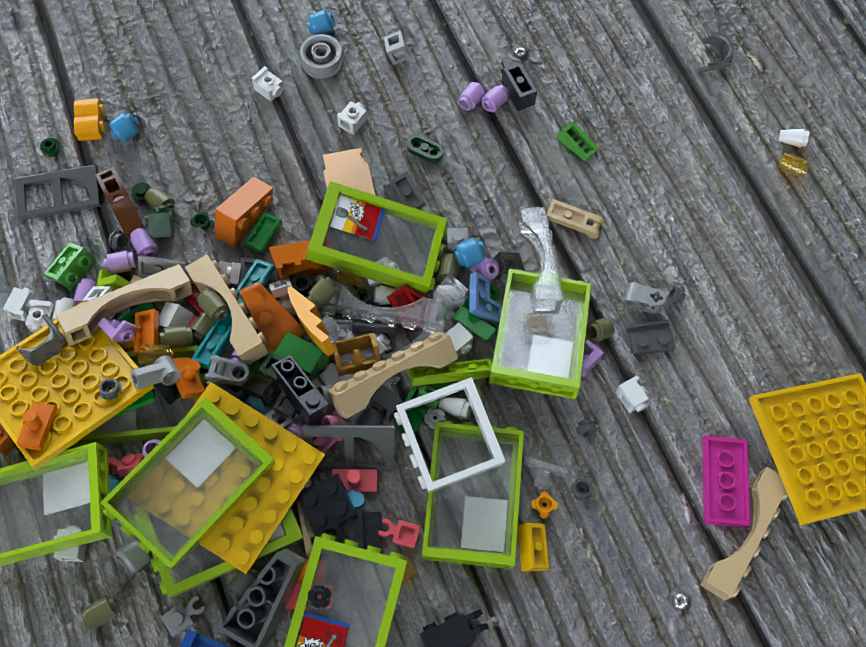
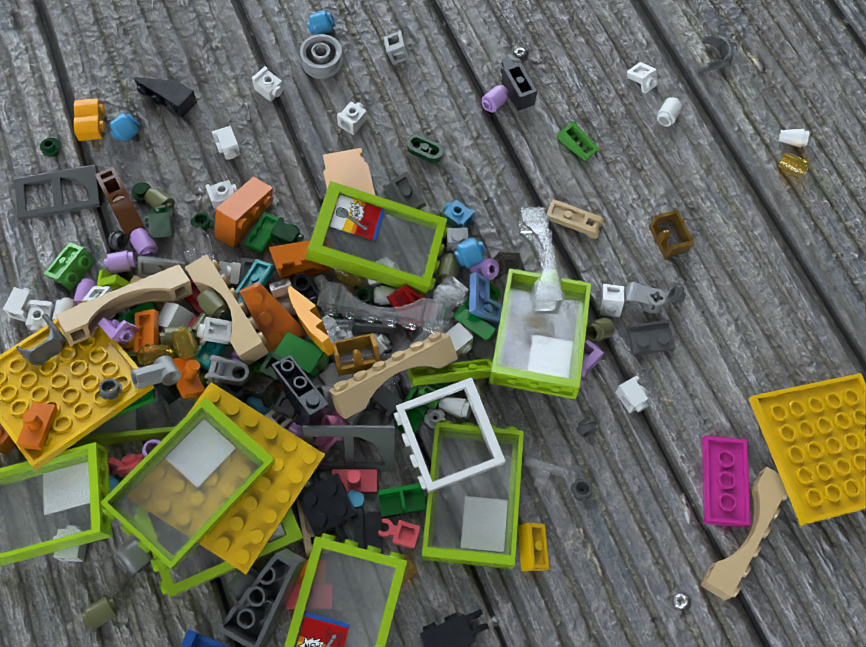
light grey plate [160,596,207,638] -> none
olive brick [307,276,338,309] -> none
black plate [308,584,332,609] -> none
lavender brick [458,82,485,111] -> none
light orange plate [531,491,558,519] -> none
none -> black slope [134,77,197,118]
none -> clear yellow brick [171,327,200,362]
none -> white bracket [197,317,232,345]
none -> white brick [205,180,237,210]
none -> white brick [212,126,241,160]
none -> dark green brick [270,217,304,245]
none -> green panel [378,483,427,519]
none -> dark azure brick [443,200,475,228]
none -> white bracket [600,284,624,318]
none -> white bracket [627,62,658,94]
none -> pearl gold window [649,210,694,260]
none -> white brick [657,98,683,126]

